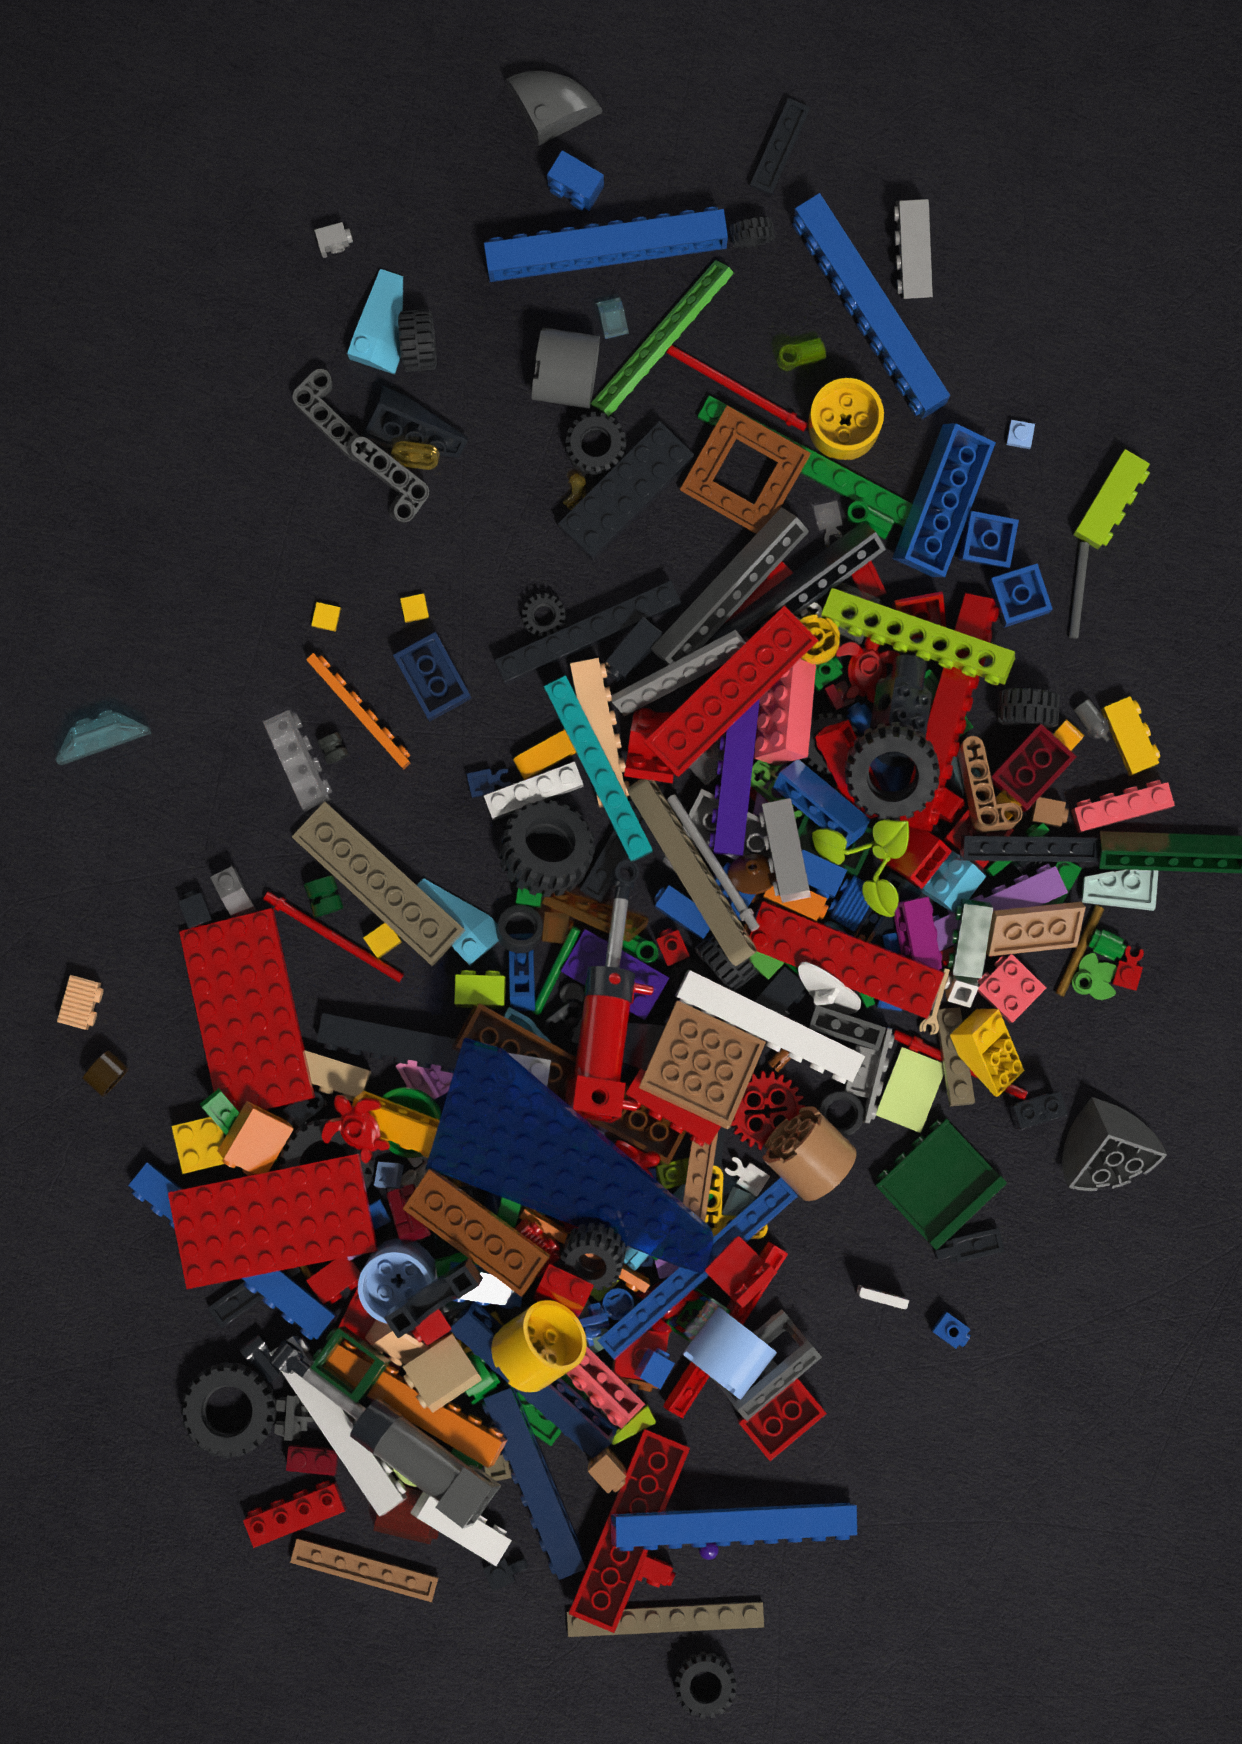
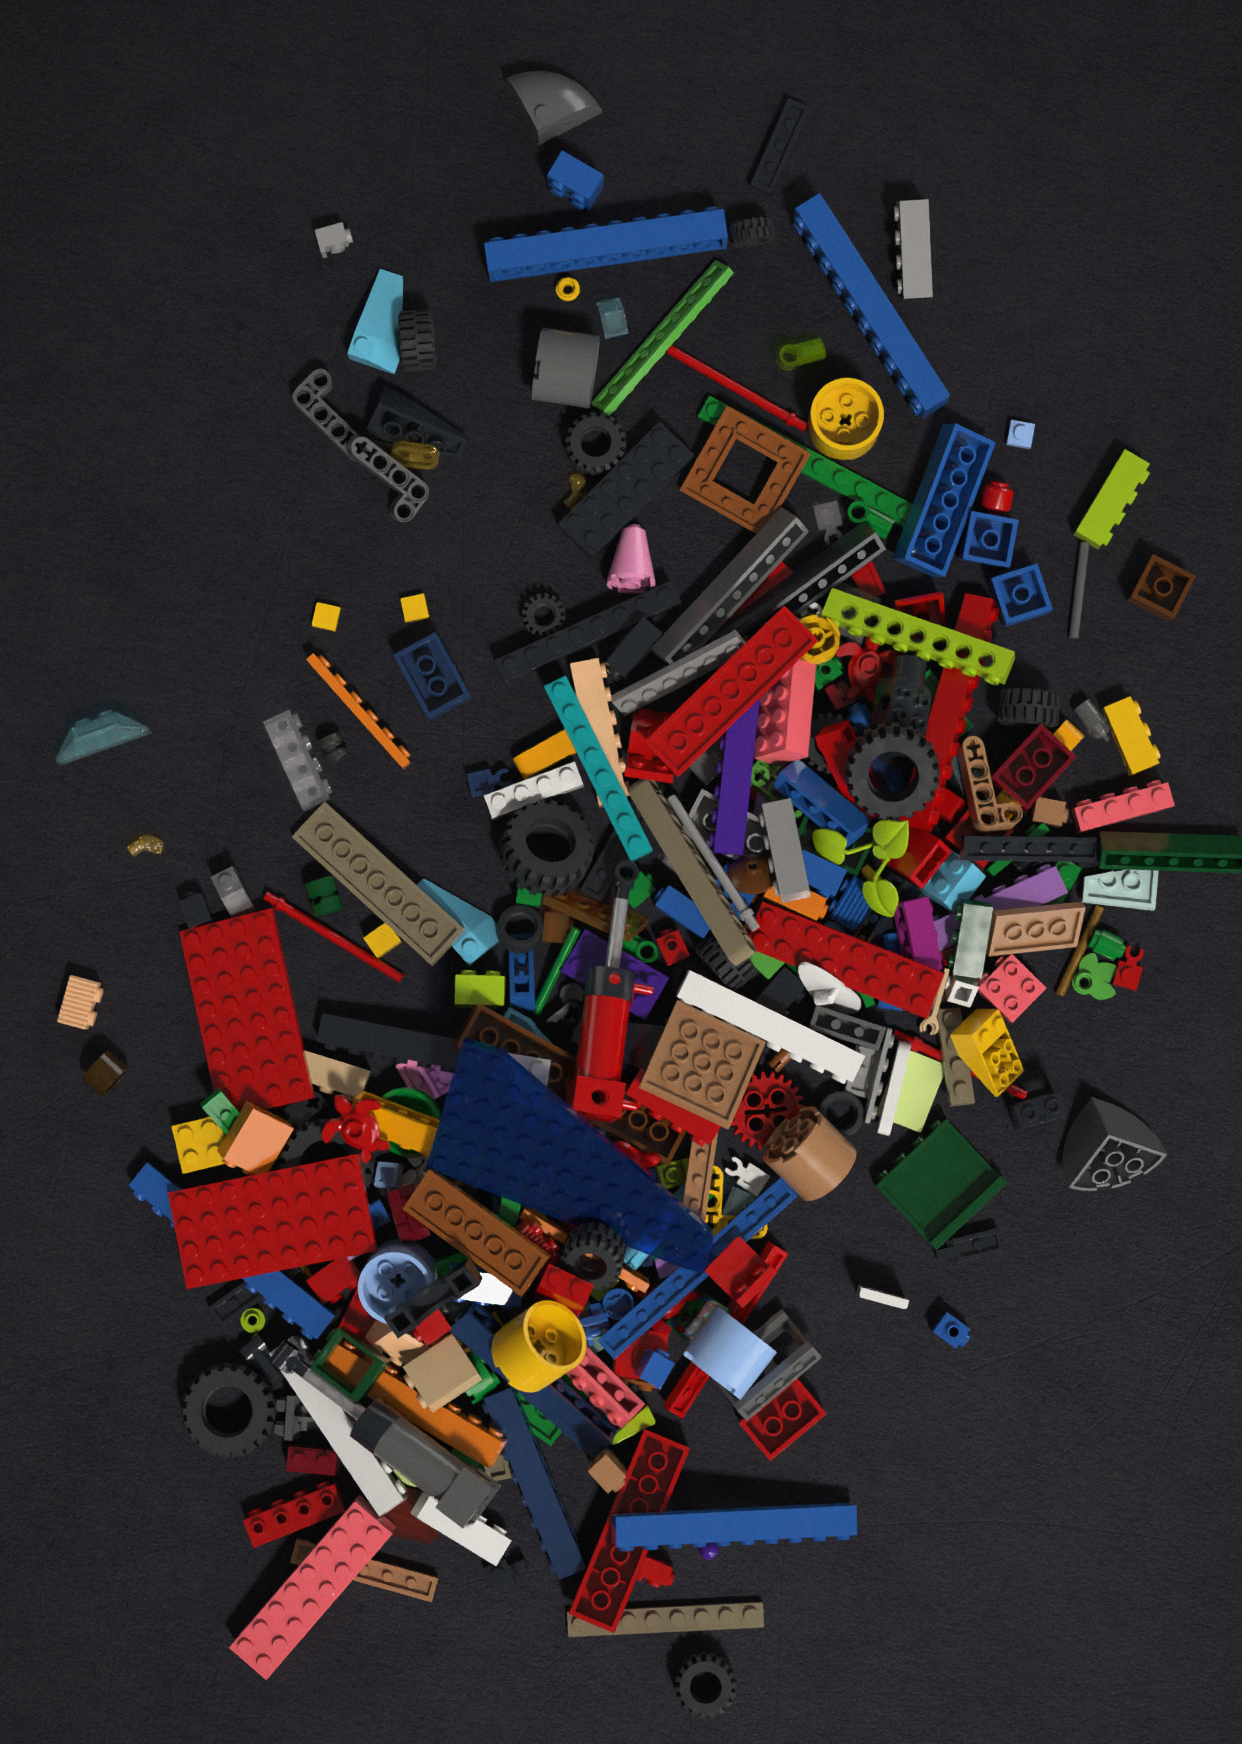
none -> clear yellow arm [127,835,163,857]
none -> coral brick [229,1495,396,1680]
none -> lime plate [241,1308,265,1333]
none -> yellow plate [556,277,580,301]
none -> bright pink cone [607,524,655,594]
none -> green brick [625,871,657,909]
none -> yellow tile [860,864,882,881]
none -> white beam [877,1041,911,1136]
none -> red head [980,480,1013,516]
none -> reddish brown brick [1127,554,1196,623]

